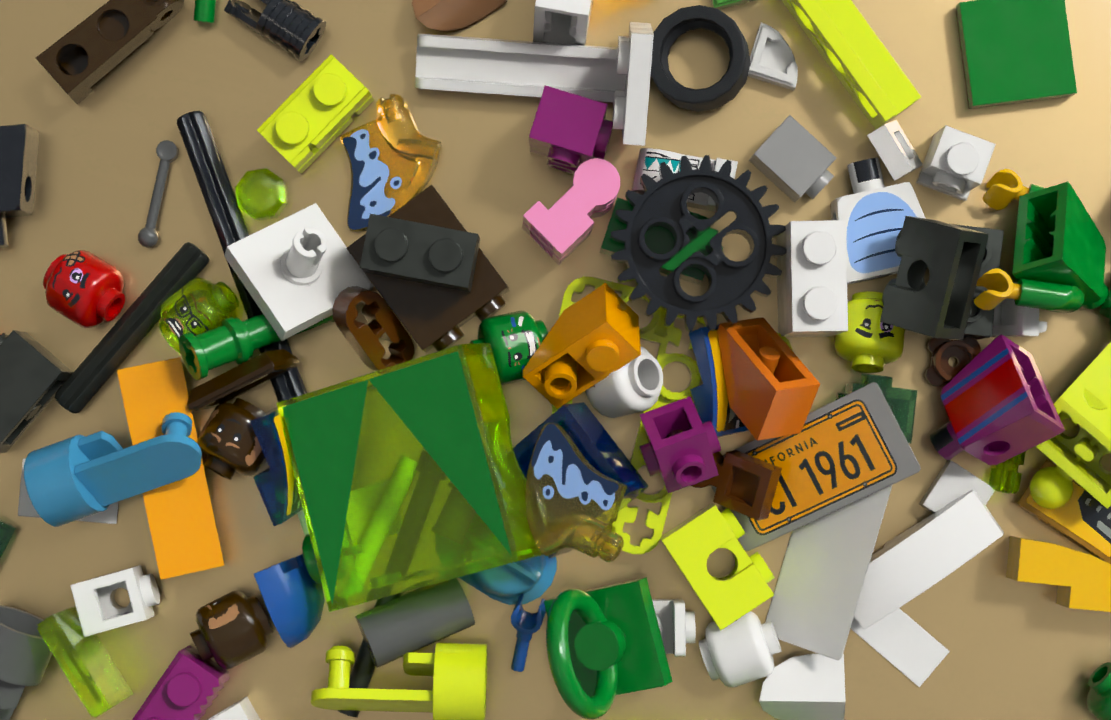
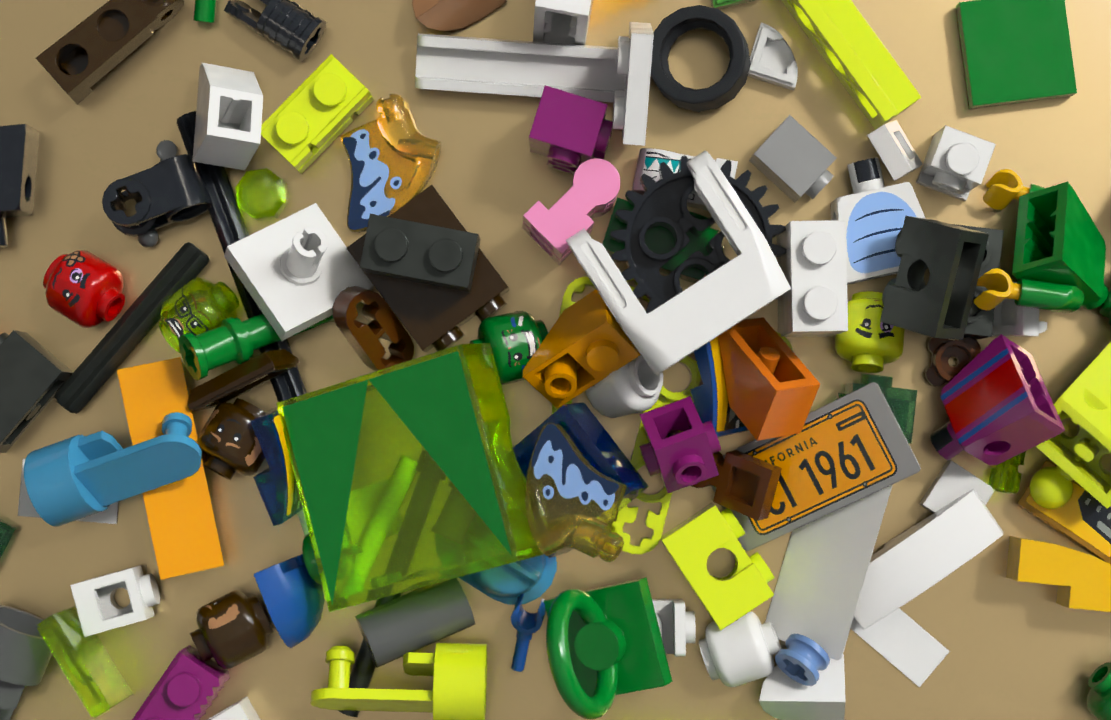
none -> black piece [102,154,212,237]
none -> white slope [193,63,263,170]
none -> white connector [566,151,791,375]
none -> medium blue bush [775,634,830,686]

